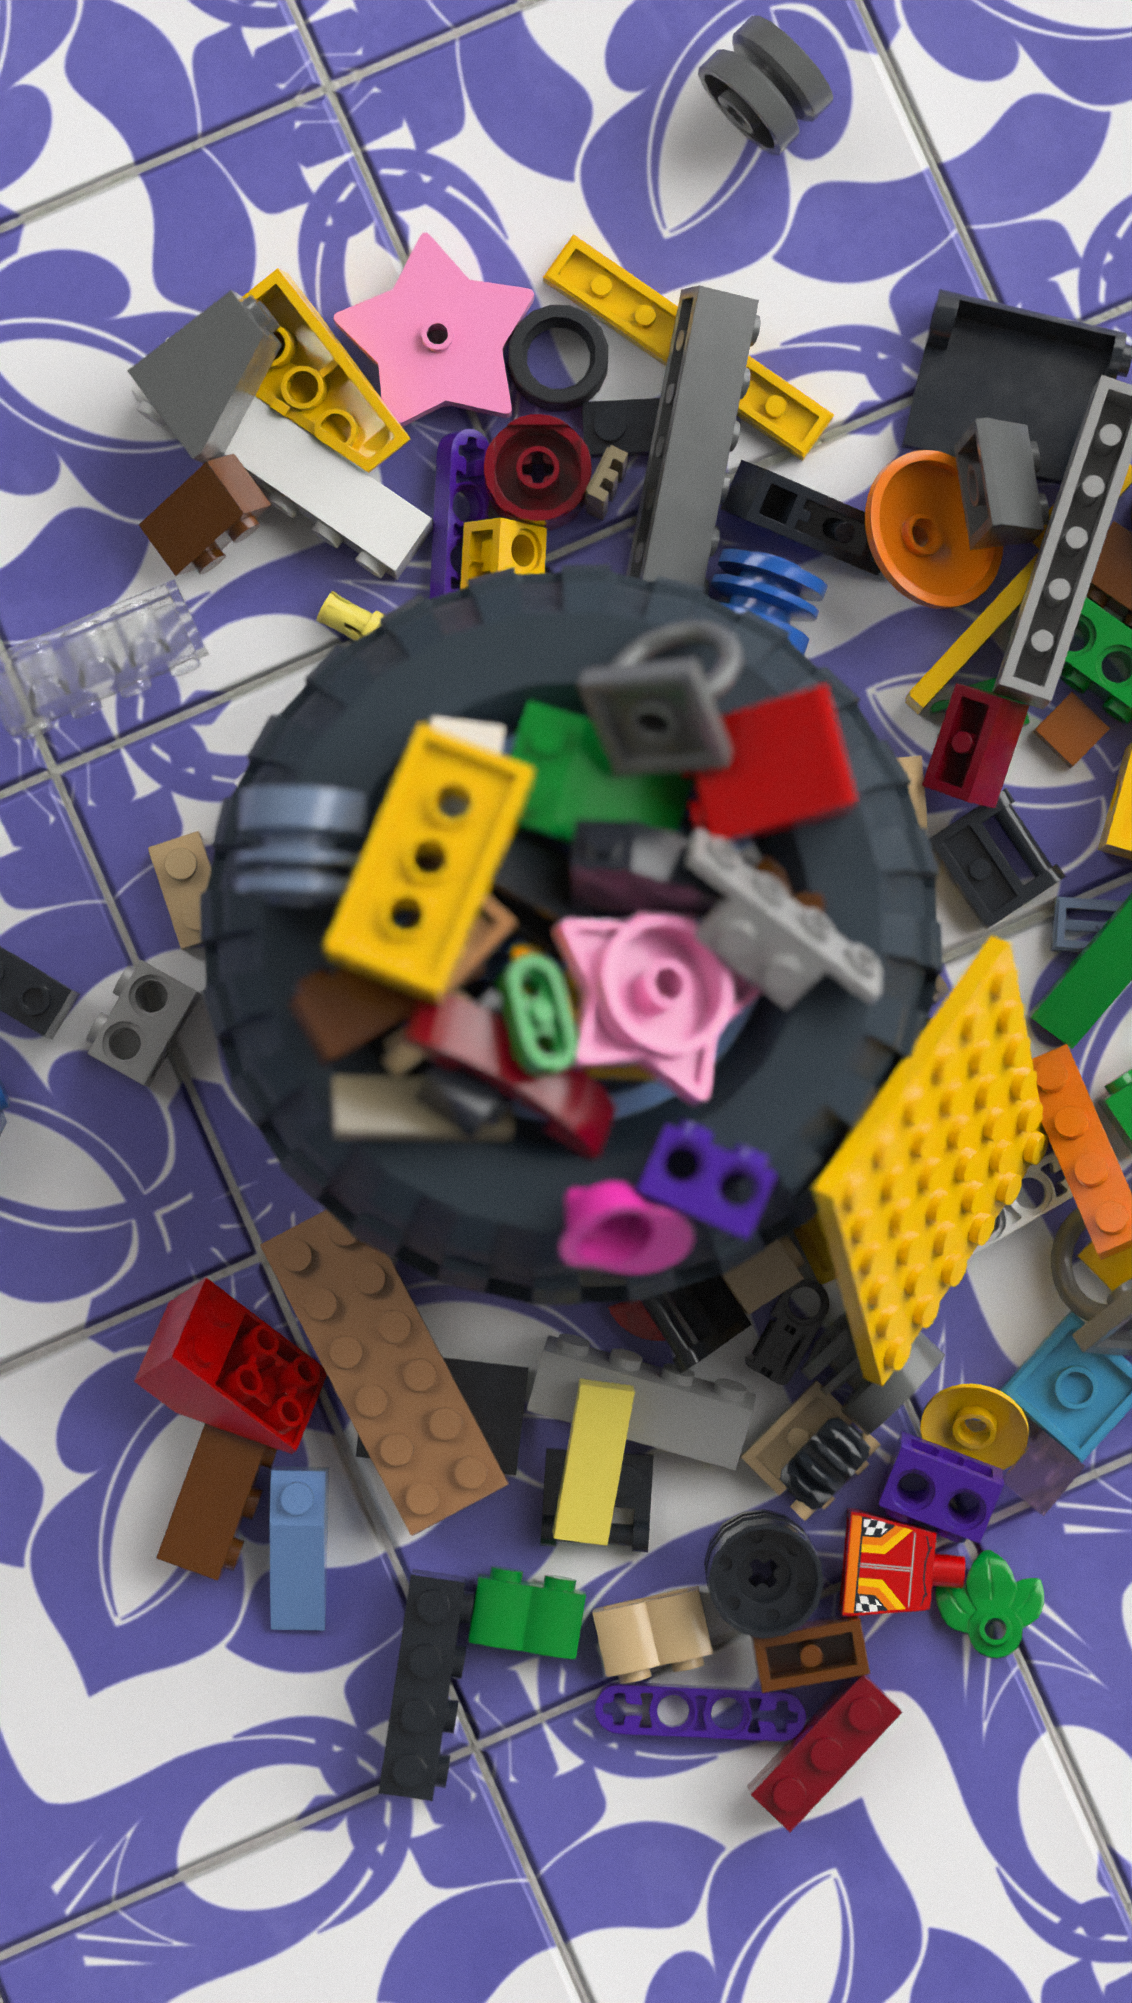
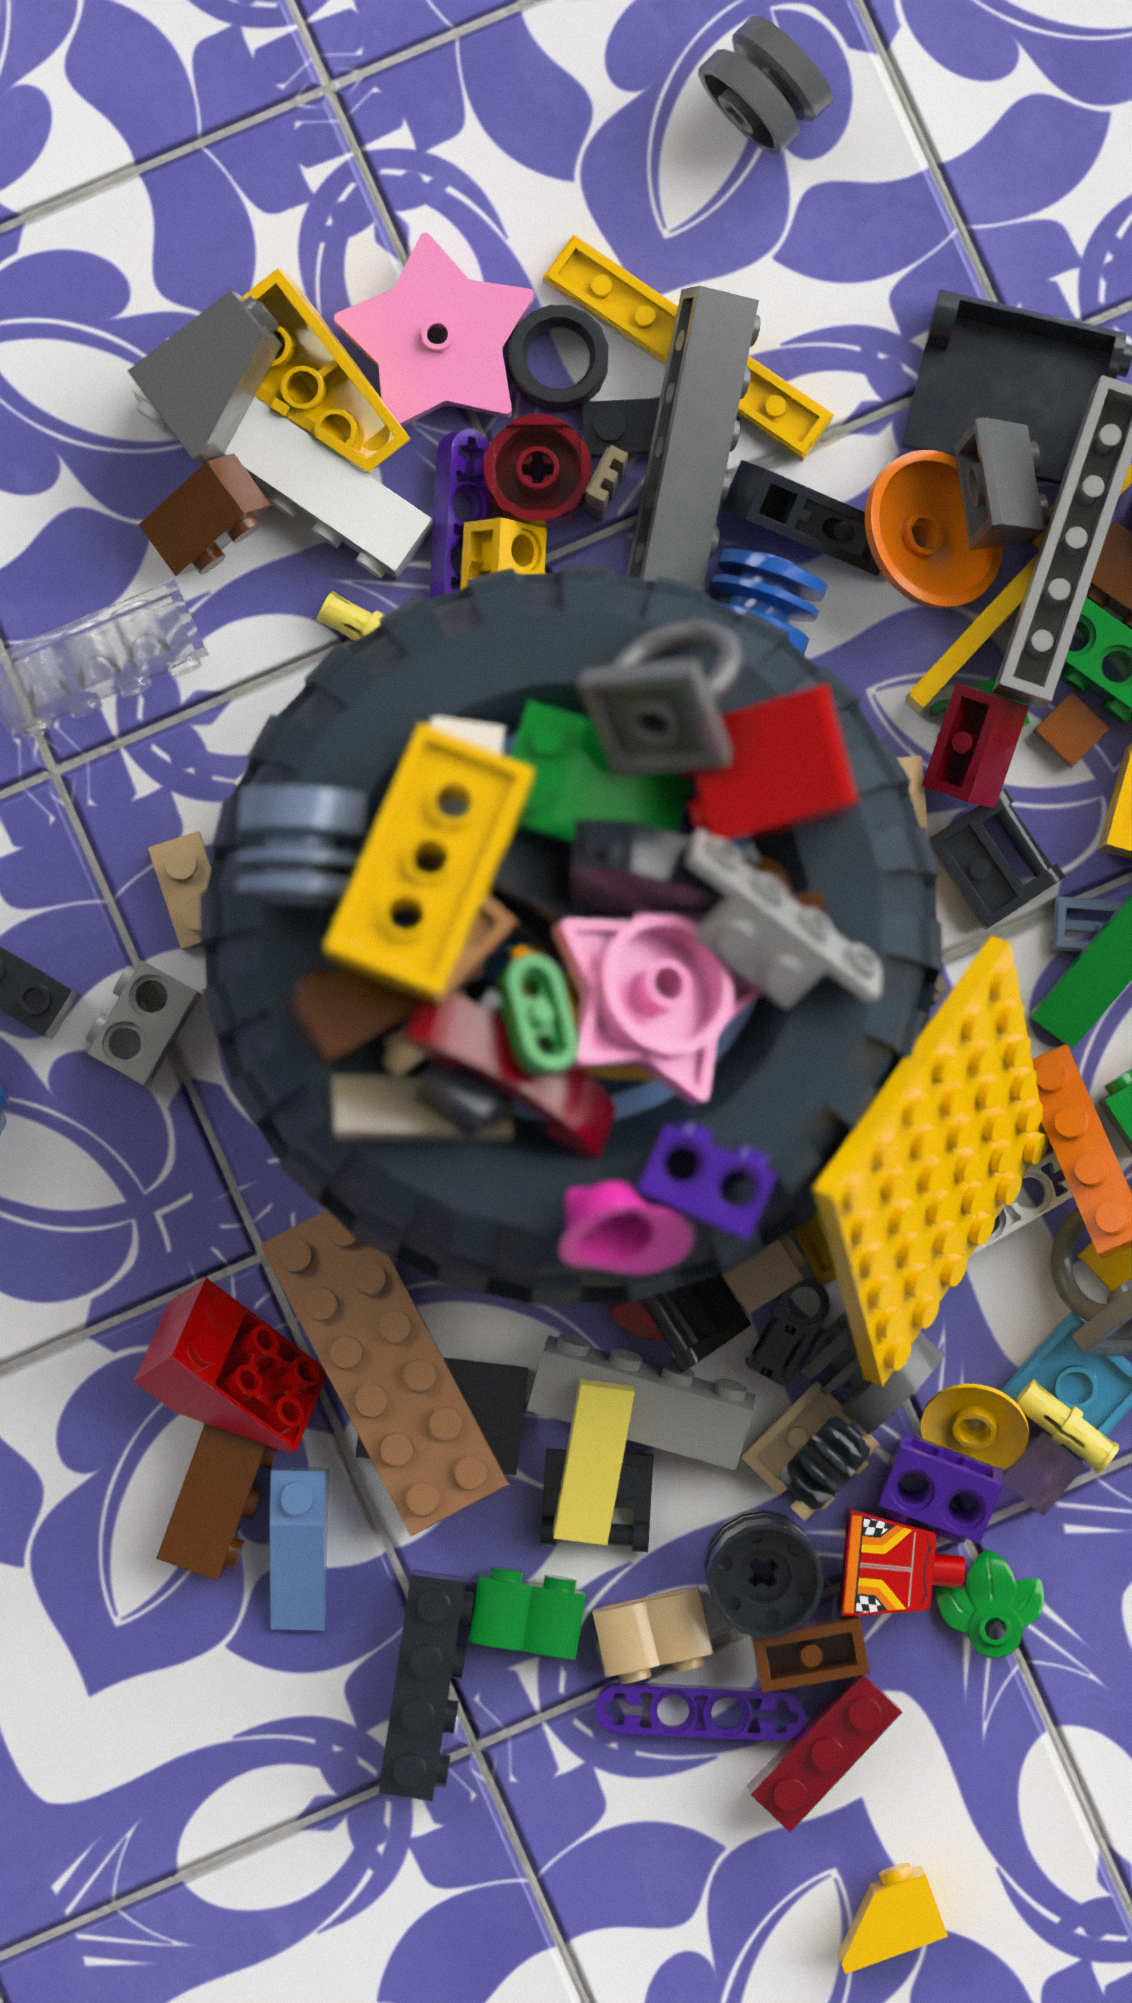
none -> yellow slope [838,1863,948,1974]
none -> light yellow pin [1015,1379,1120,1473]

